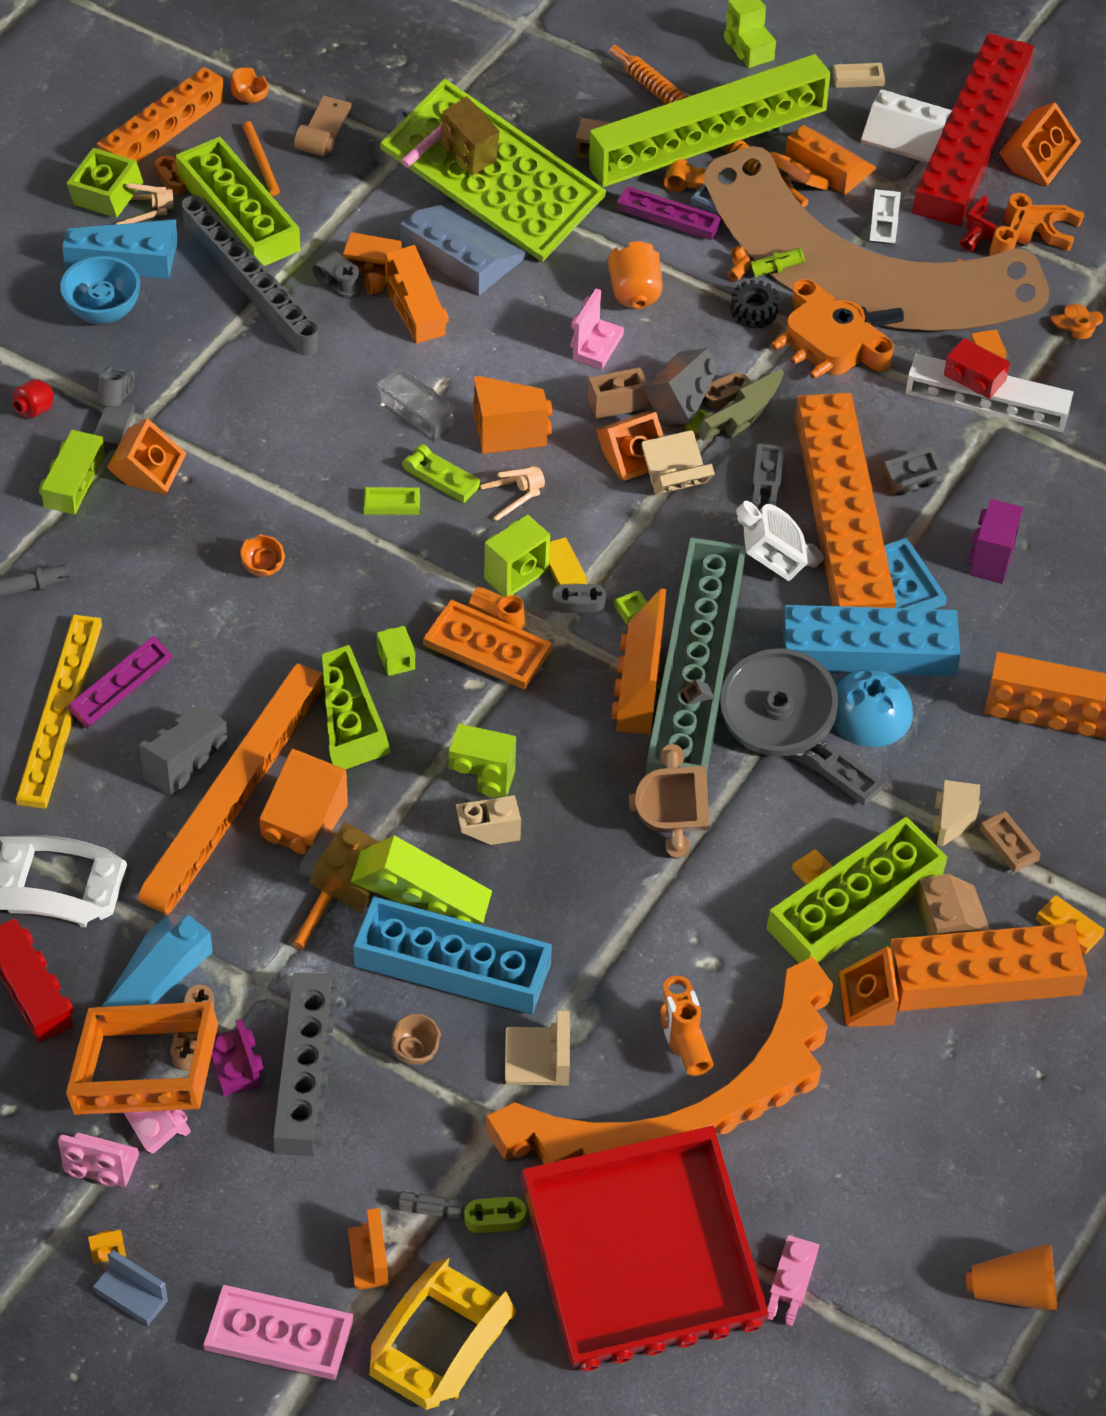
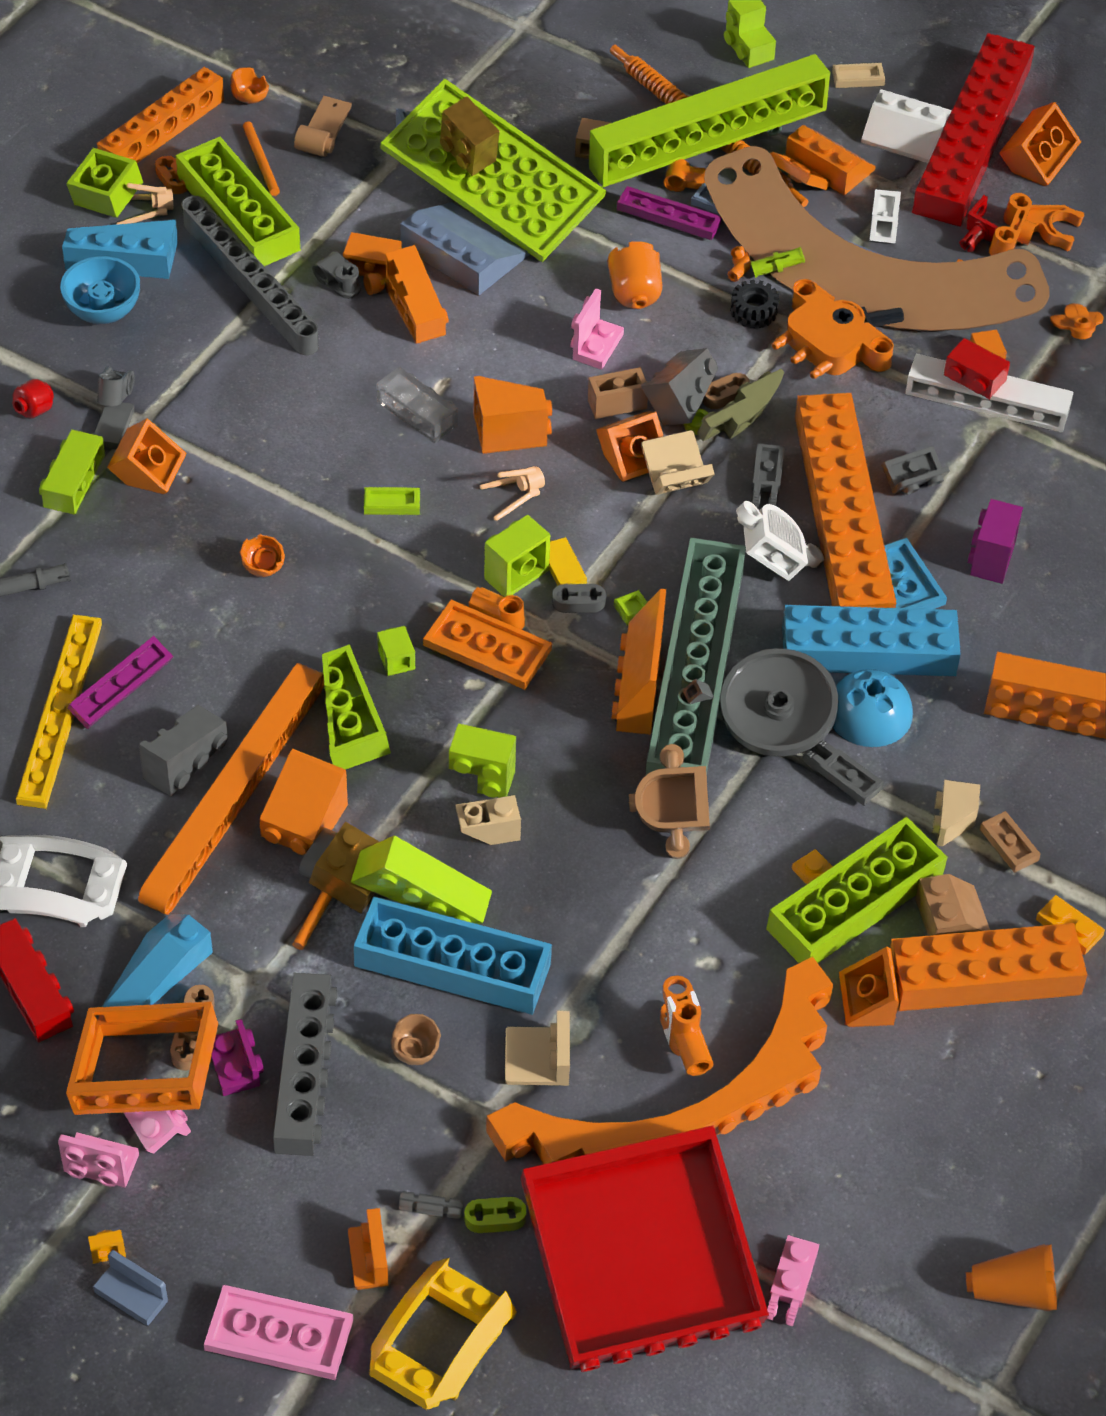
bright pink bar [401,125,441,168] -> none
lime plate [402,444,480,503] -> none

